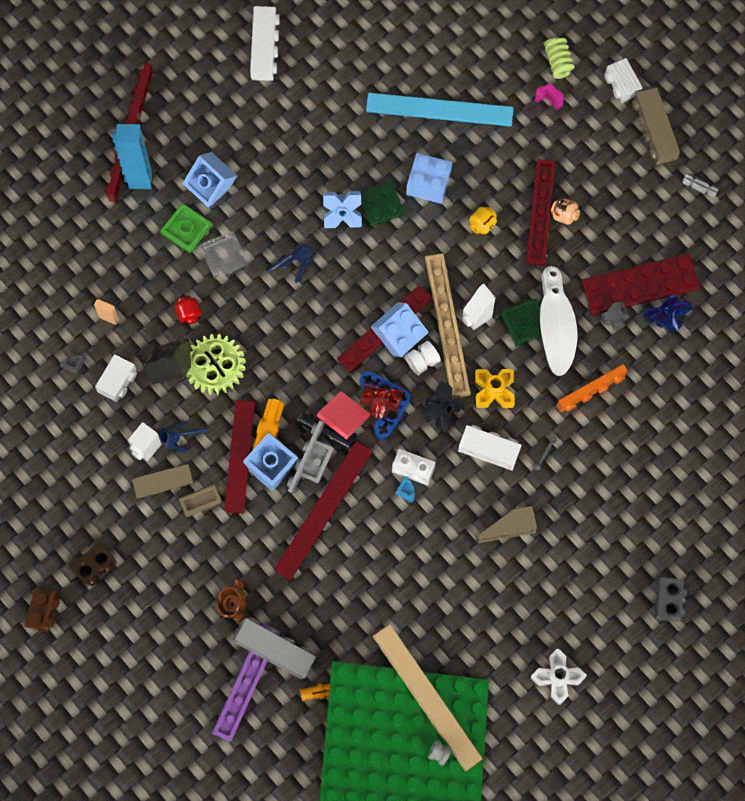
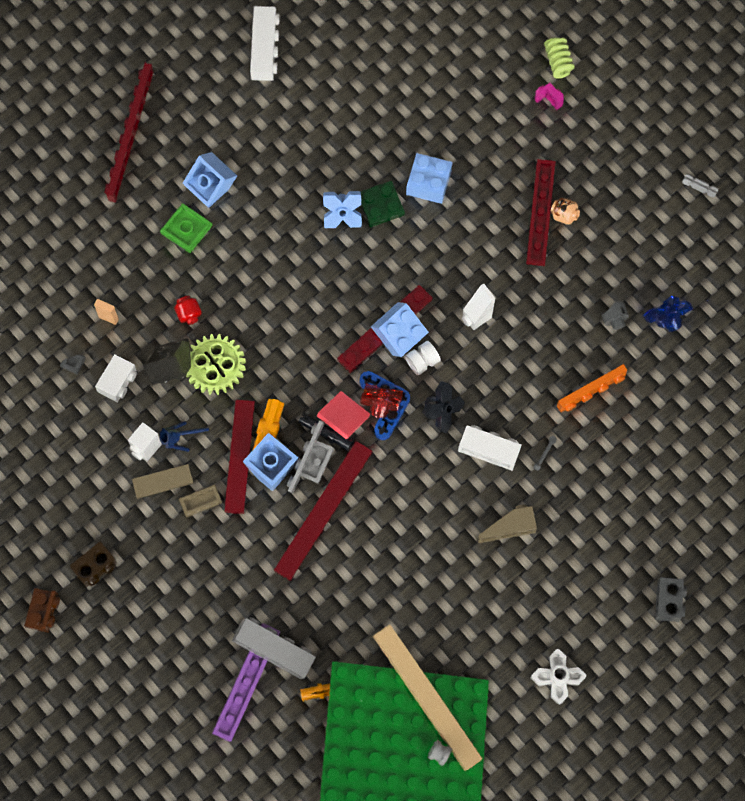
dark azure brick [113,124,152,189] -> none
clear tile [199,231,249,279] -> none
dark orange hair [217,579,250,623] -> none
dark blue plant [267,243,313,283] -> none
medium azure tile [366,93,513,126] -> none
white brick [392,449,435,486] -> none
dark azure tile [395,477,415,503] -> none
tan tile [425,253,471,397] -> none
yellow head [469,207,497,234] -> none
yellow plant [475,369,515,408] -> none
dark green plate [500,298,542,347] -> none
white plant [540,266,577,376] -> none
dark red plate [581,253,700,316] -> none
white brick [605,58,643,103] -> none
dark tan brick [633,88,680,165] -> none

